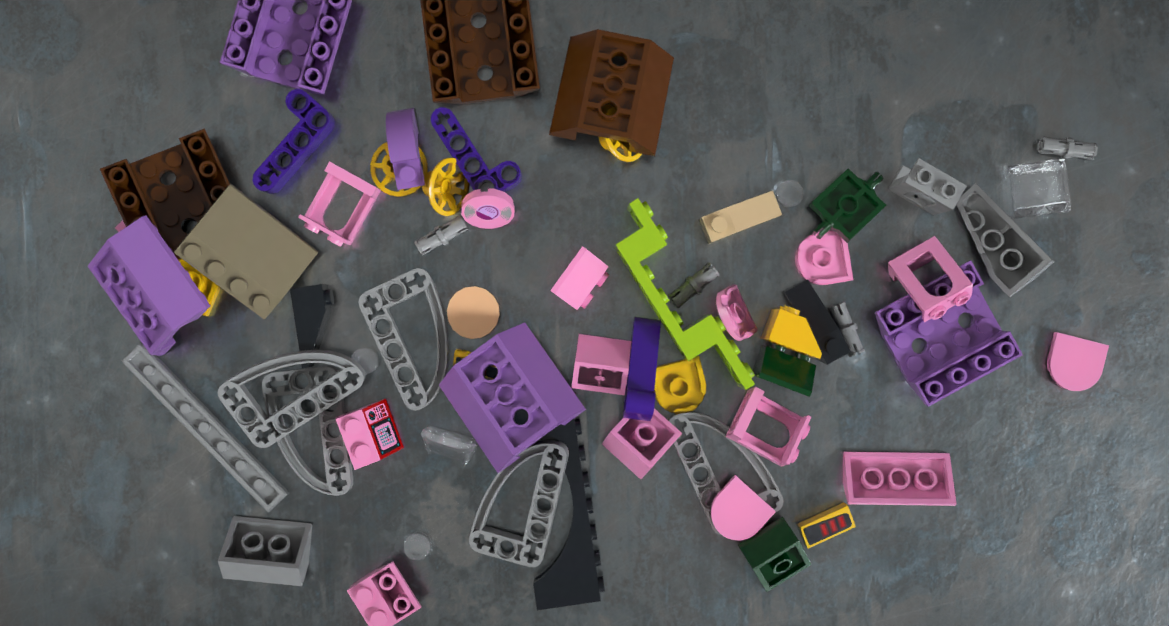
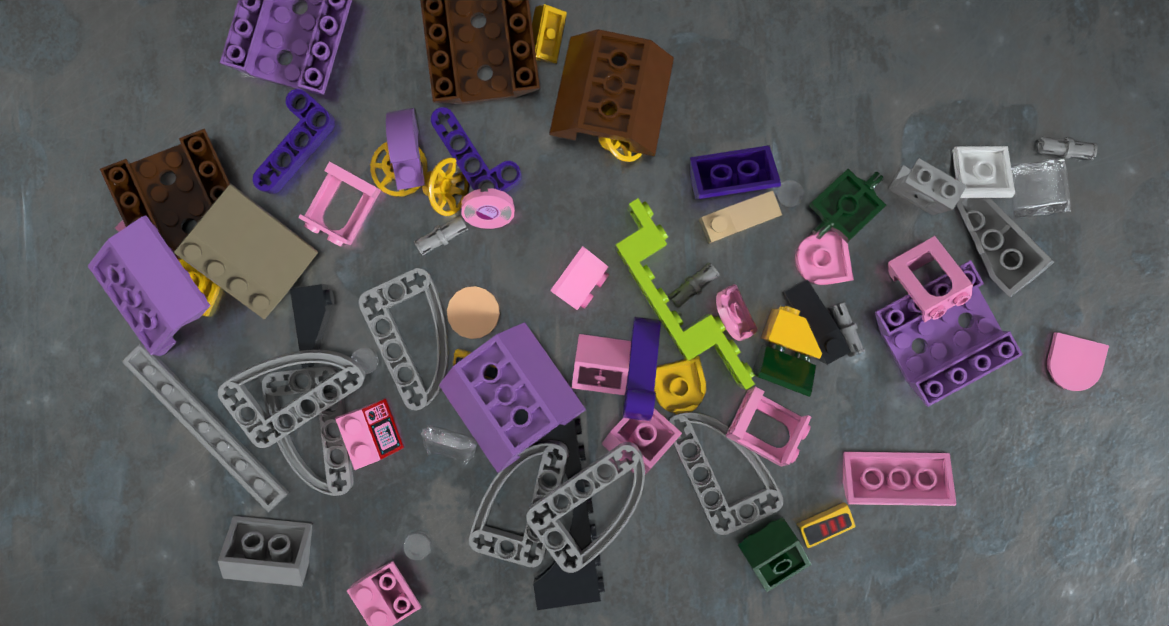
bright pink tile [711,475,776,540] -> none
none -> light grey beam [526,442,645,573]
none -> yellow slope [532,4,567,64]
none -> dark purple slope [690,145,781,199]
none -> white tile [952,146,1015,198]

